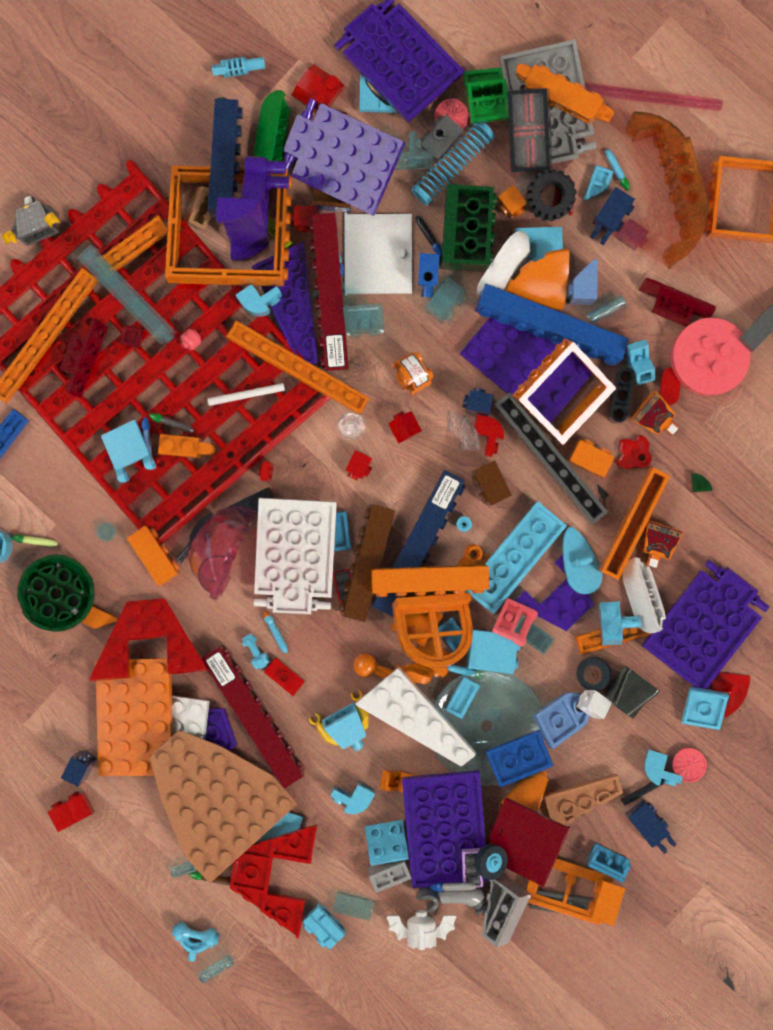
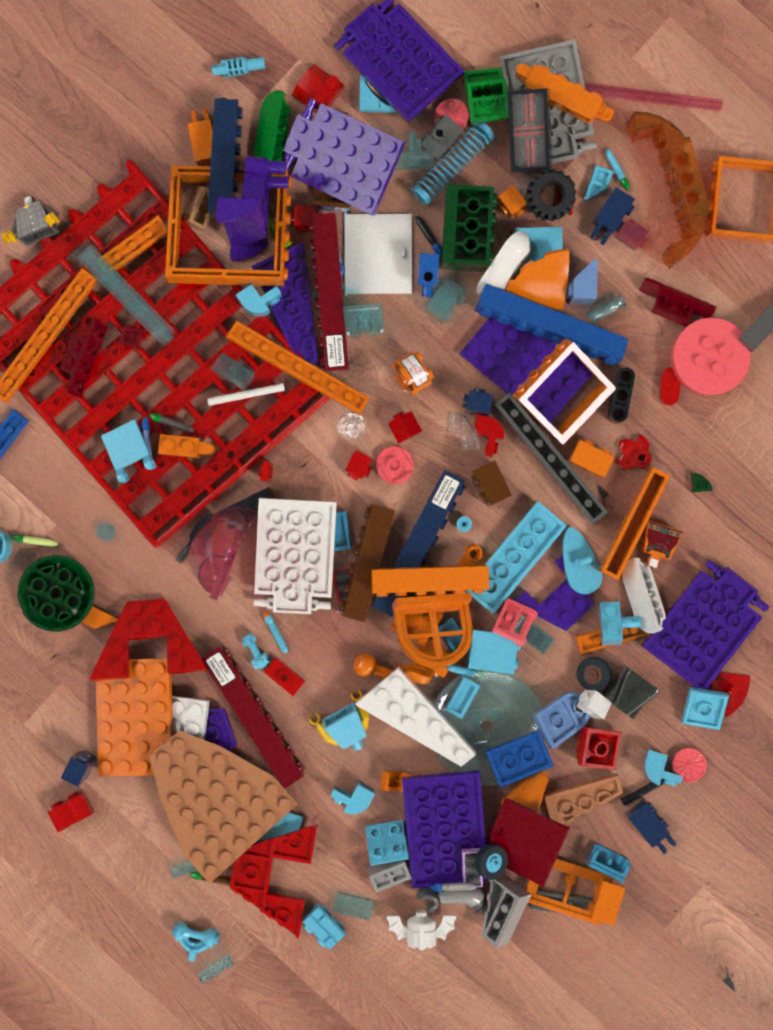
orange brick [127,525,180,586] -> none
coral piece [180,329,201,350] -> none
medium azure brick [625,339,655,386] -> none
torso [630,389,679,435] -> none
none -> orange hinge [188,107,213,166]
none -> clear light blue brick [211,353,255,391]
none -> coral tile [376,446,414,484]
none -> red slope [576,726,622,770]

